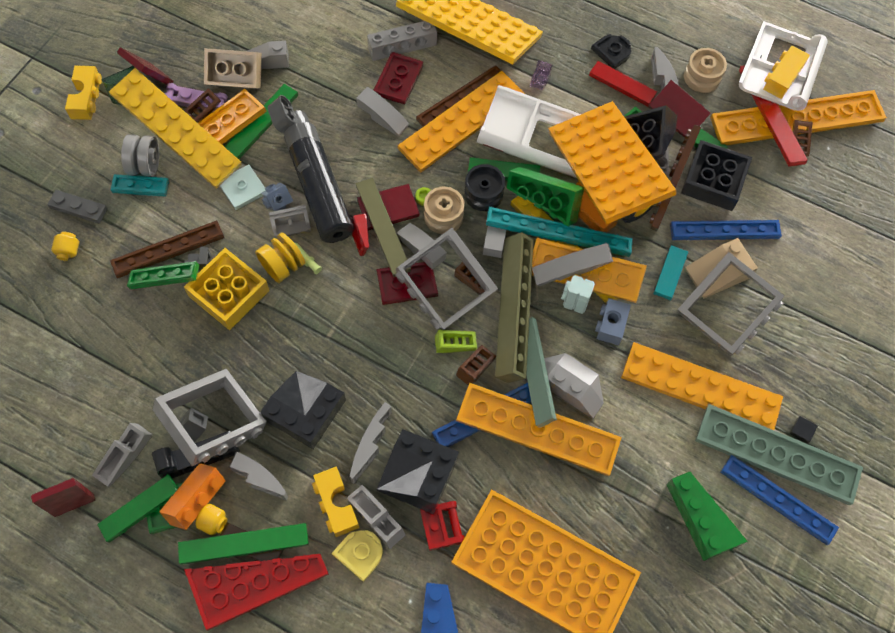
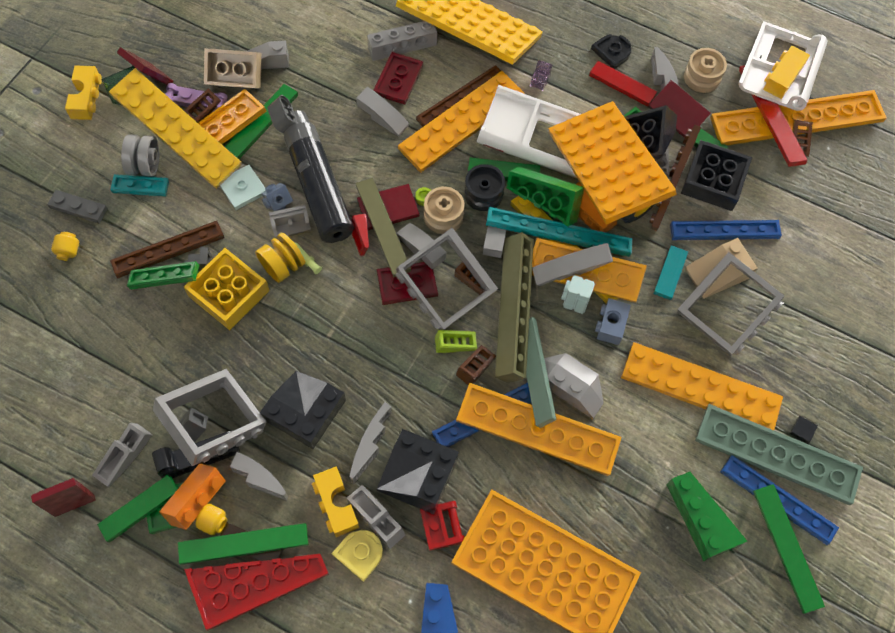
none -> green tile [753,484,825,614]

